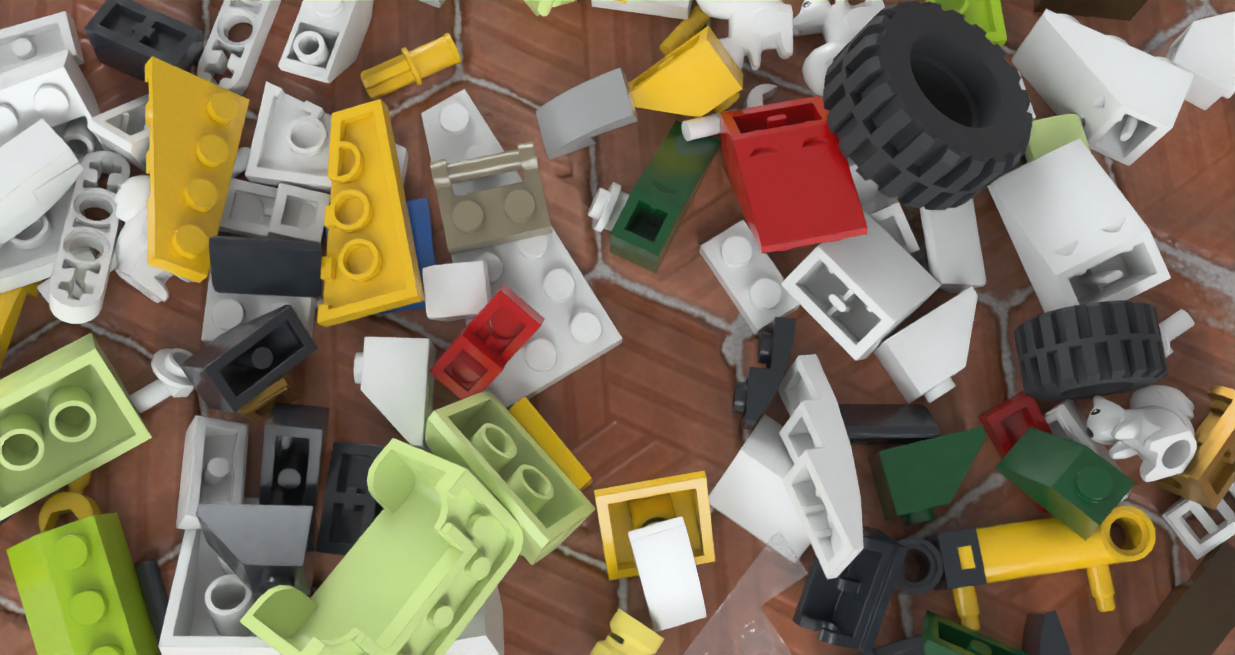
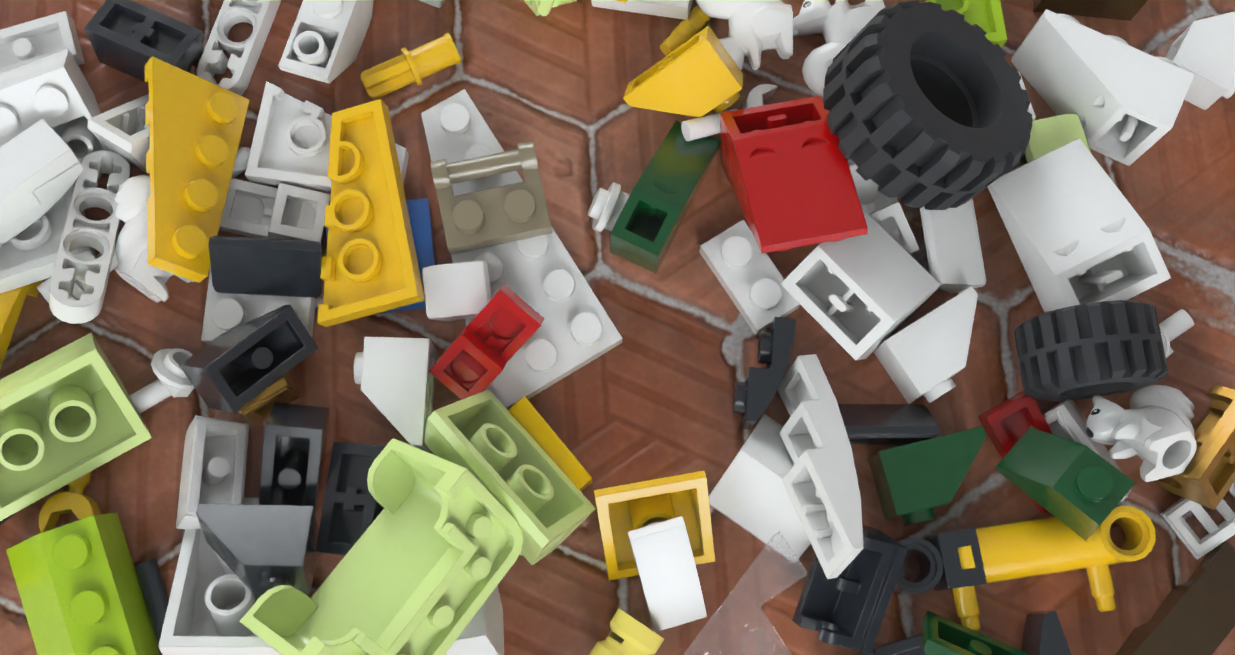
light grey slope [535,67,638,160] -> none

